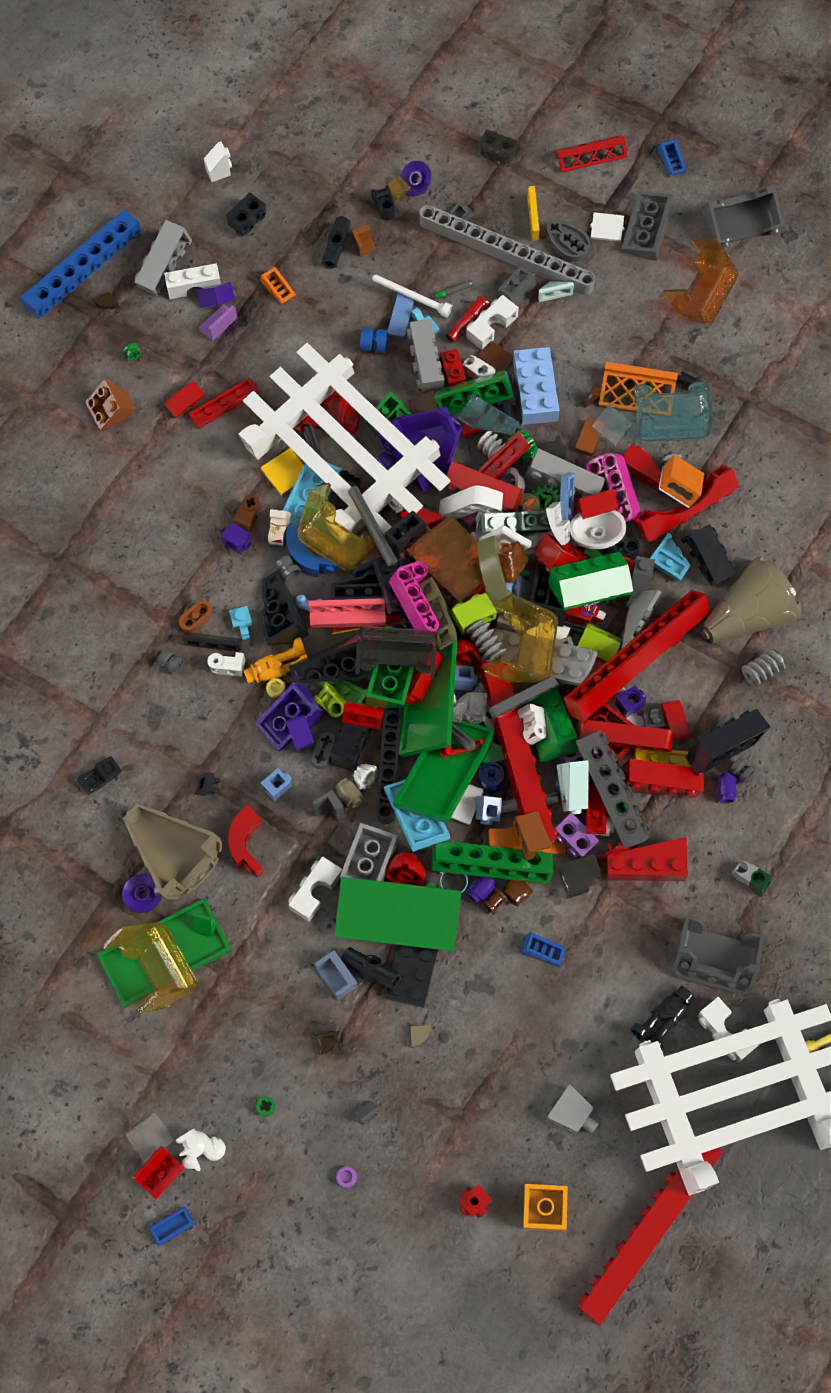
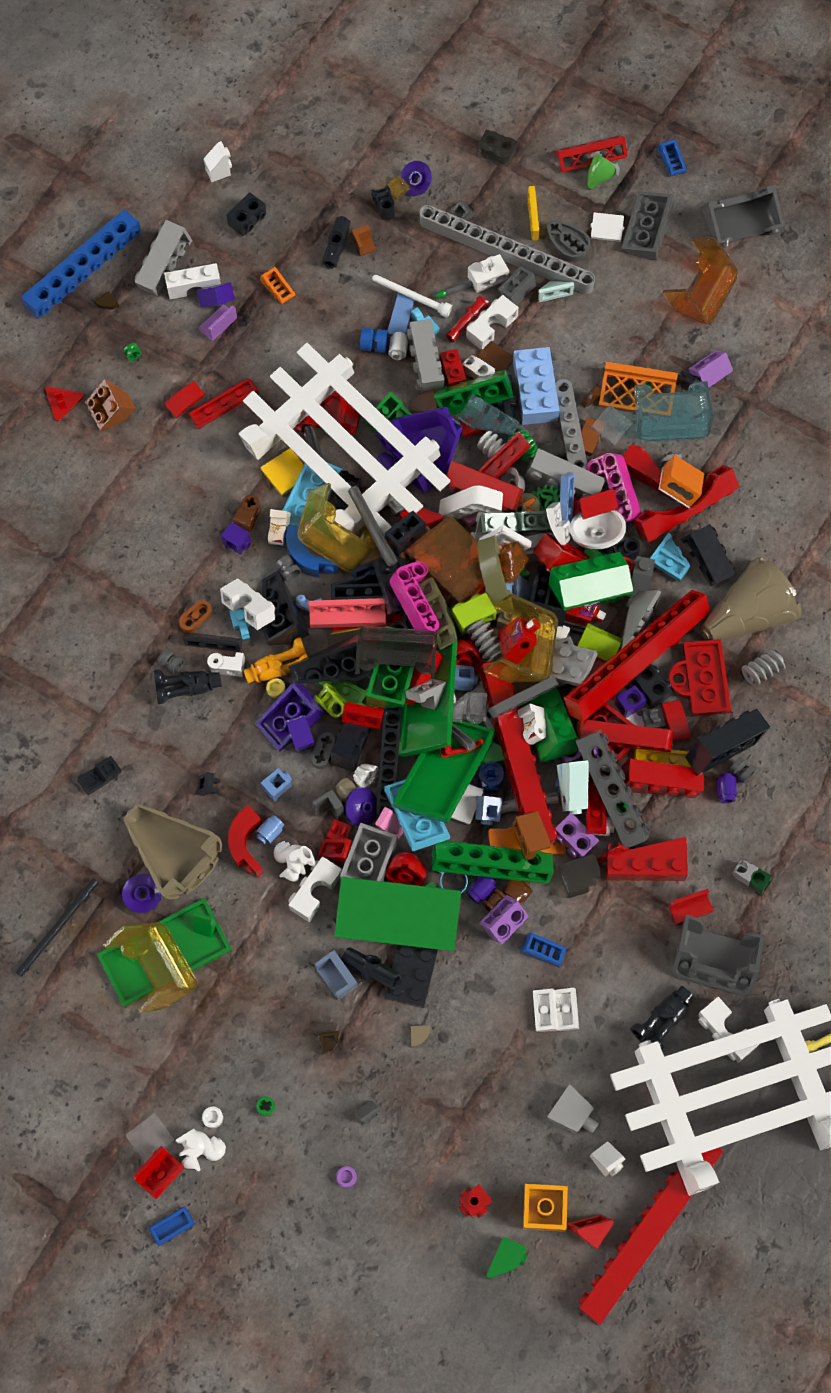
none -> black bar [16,878,99,977]
none -> red piece [46,387,84,422]
none -> black piece [154,669,222,705]
none -> white tile [202,1107,223,1128]
none -> white arch [220,579,275,630]
none -> medium blue brick [255,815,284,845]
none -> white animal [274,841,316,882]
none -> red slope [317,839,352,866]
none -> red tile [327,819,352,839]
none -> dark purple dish [345,787,377,827]
none -> bright pink tile [375,807,403,840]
none -> white brick [388,332,408,360]
none -> light grey slope [406,679,446,709]
none -> white brick [468,254,509,293]
none -> medium lavender brick [479,895,529,945]
none -> green slope [485,1236,528,1280]
none -> red torso [498,617,541,664]
none -> white slope [533,988,579,1032]
none -> light grey plate [555,379,587,470]
none -> red slope [566,1214,613,1249]
none -> bright green hat [587,151,620,190]
none -> white slope [590,1142,625,1177]
none -> black brick [630,664,672,709]
none -> red plate [668,639,731,716]
none -> red panel [668,889,714,925]
none -> medium lavender panel [689,350,733,389]

